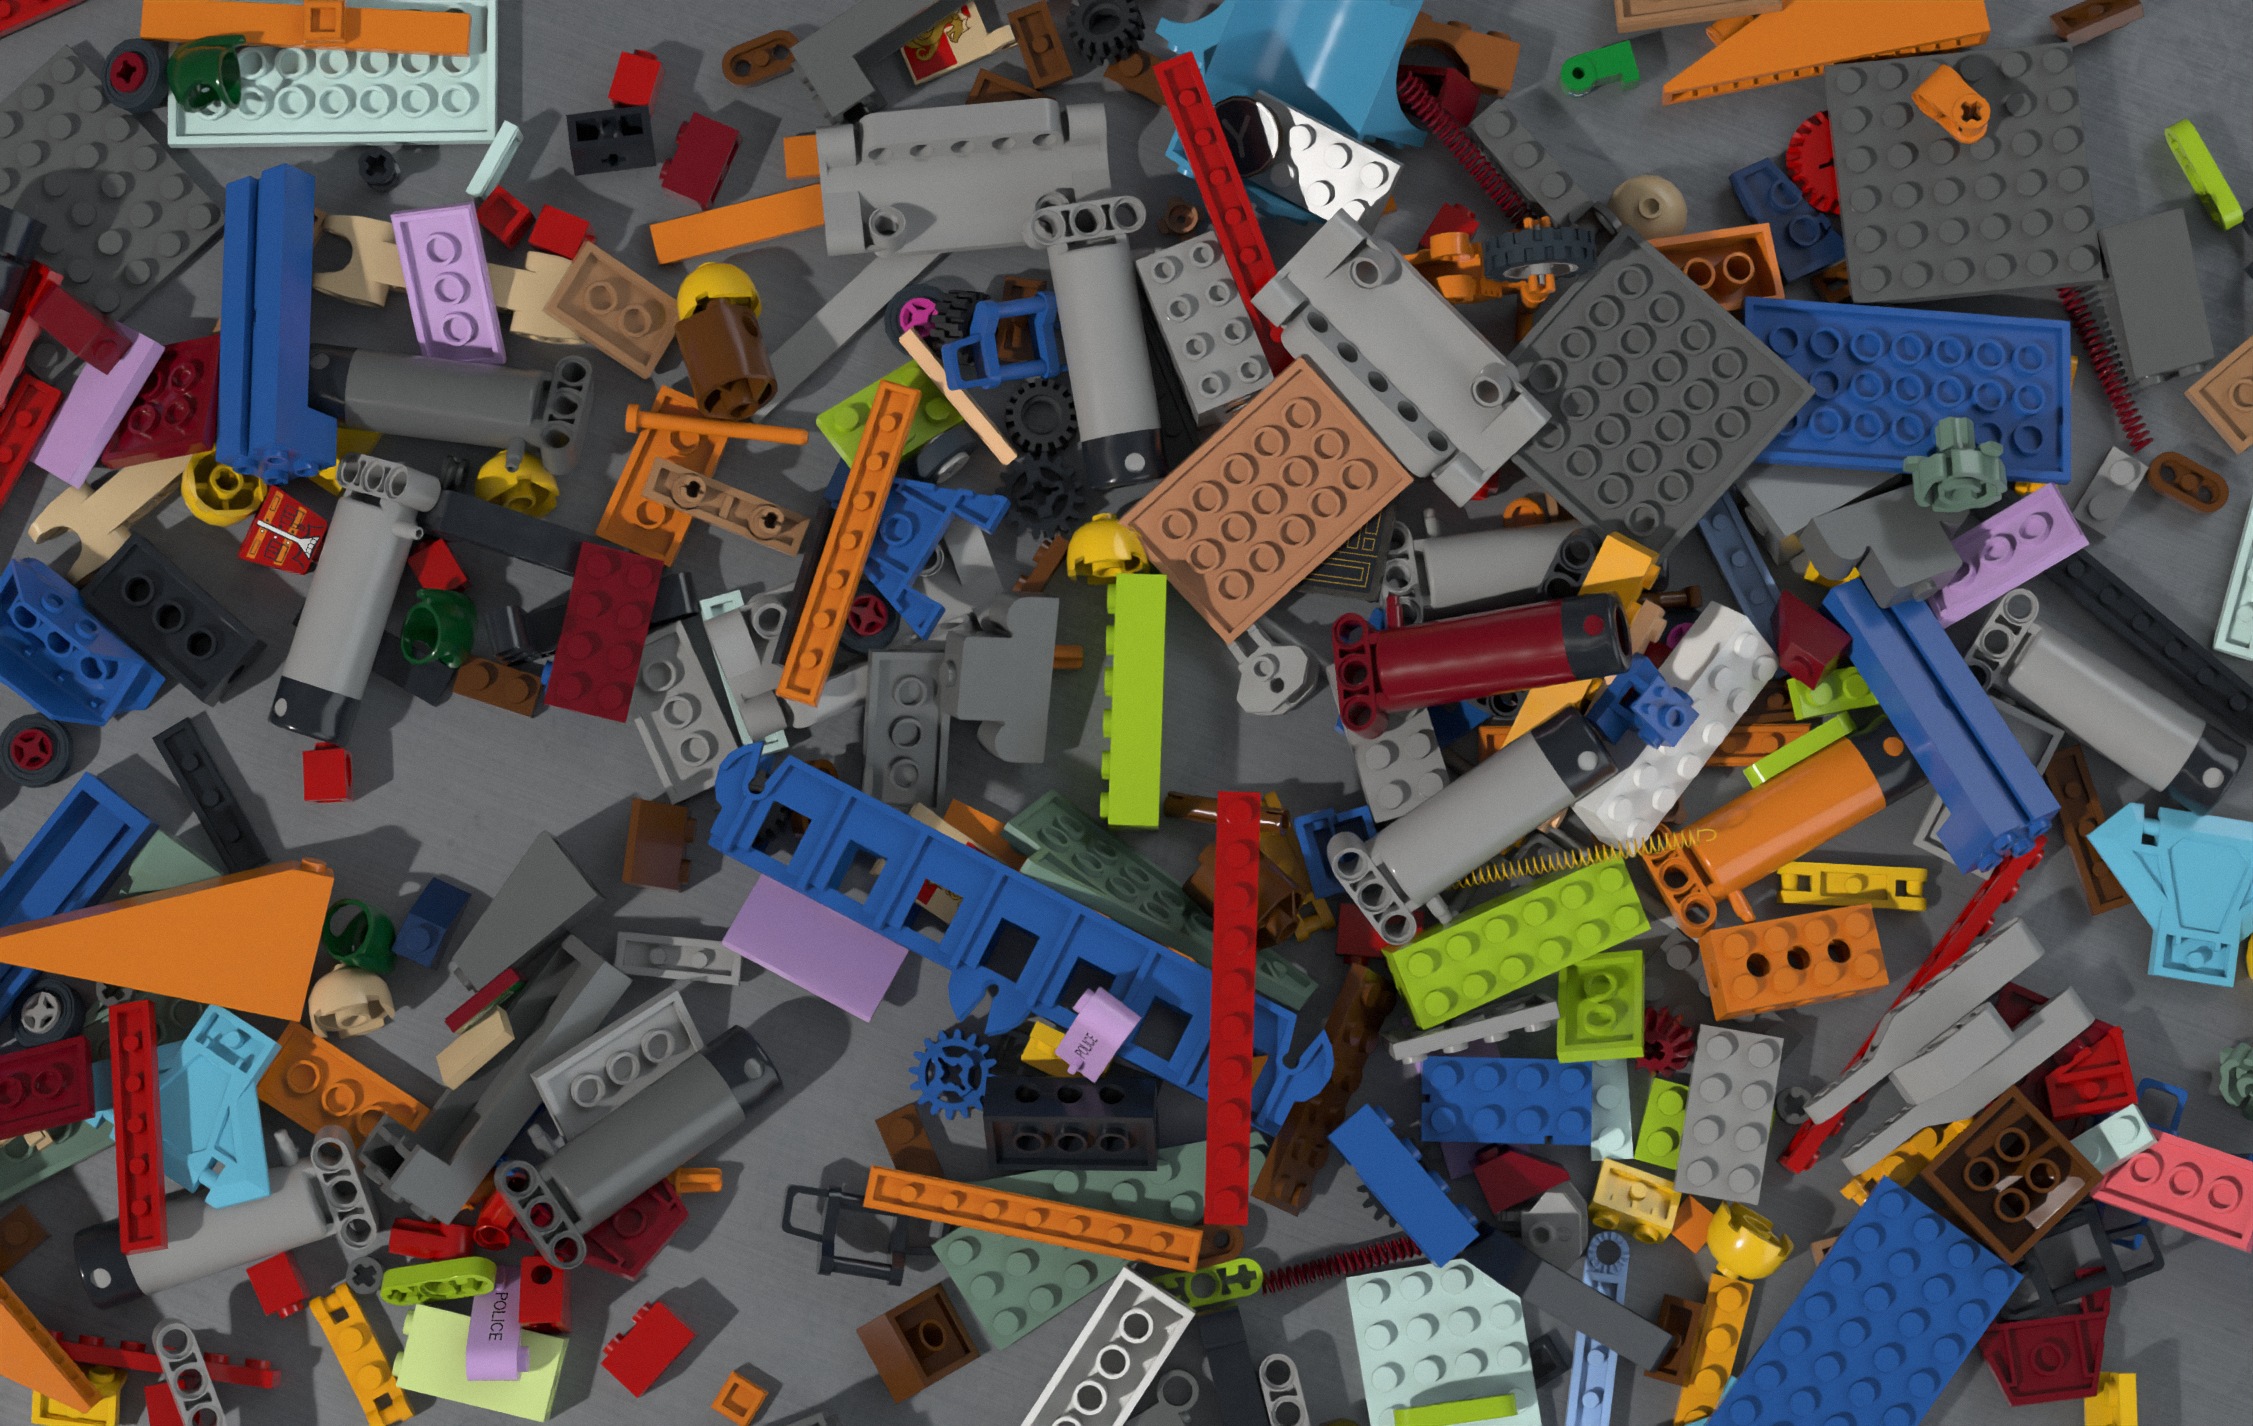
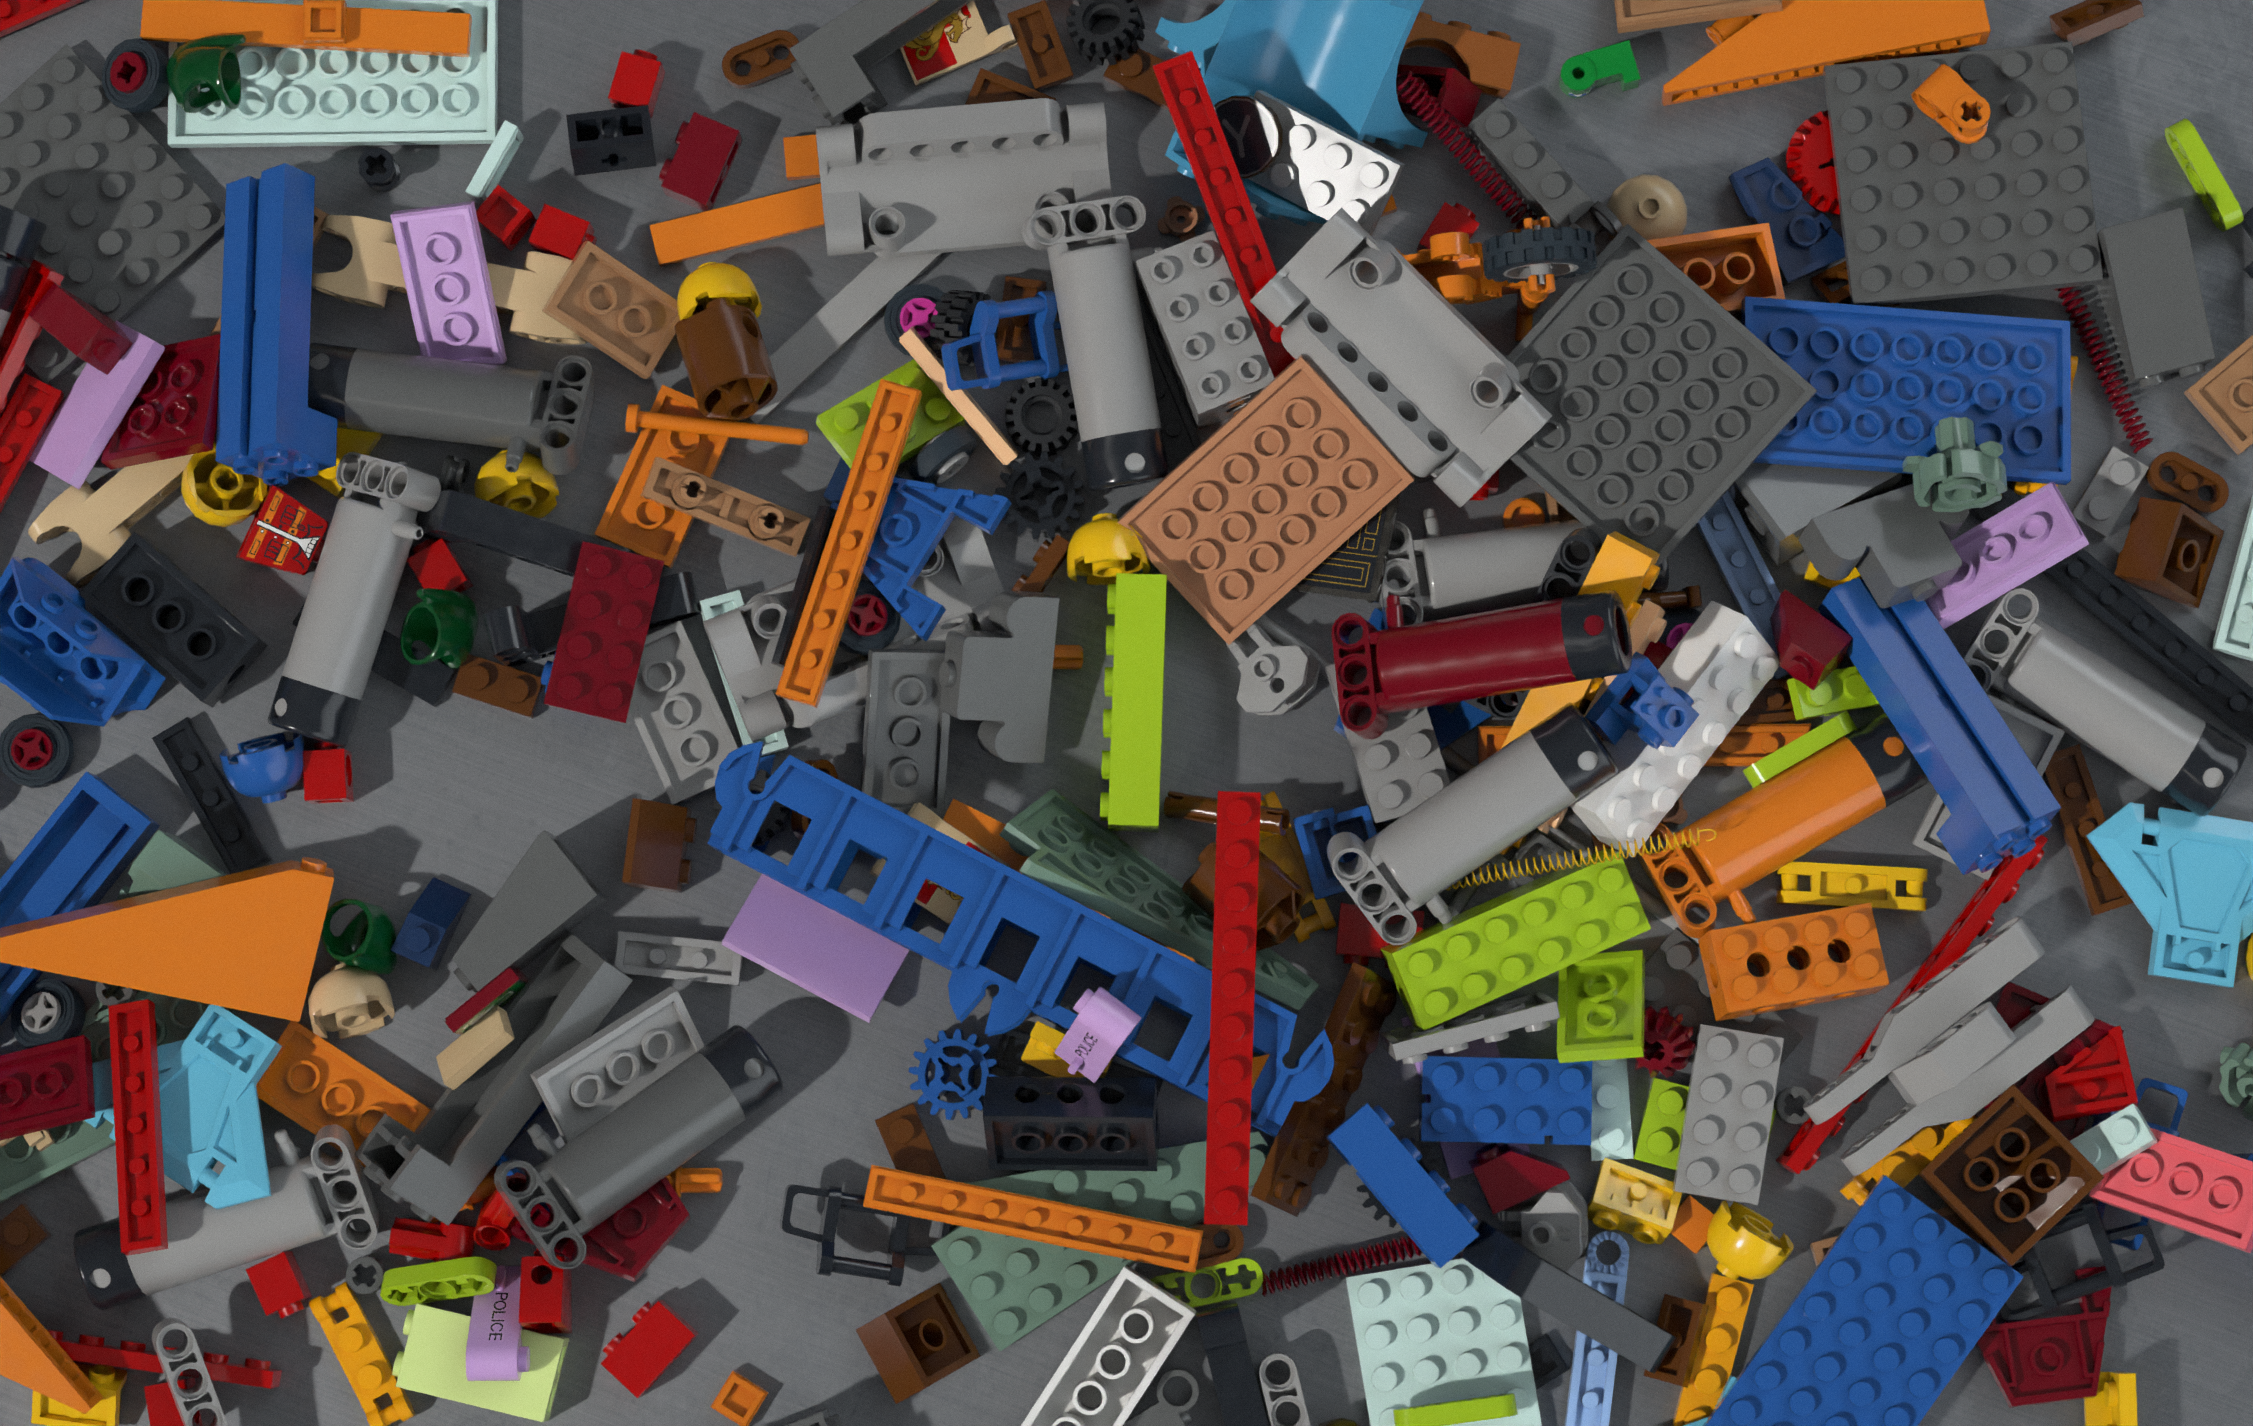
none -> blue cylinder [219,732,305,803]
none -> reddish brown slope [2114,497,2224,608]

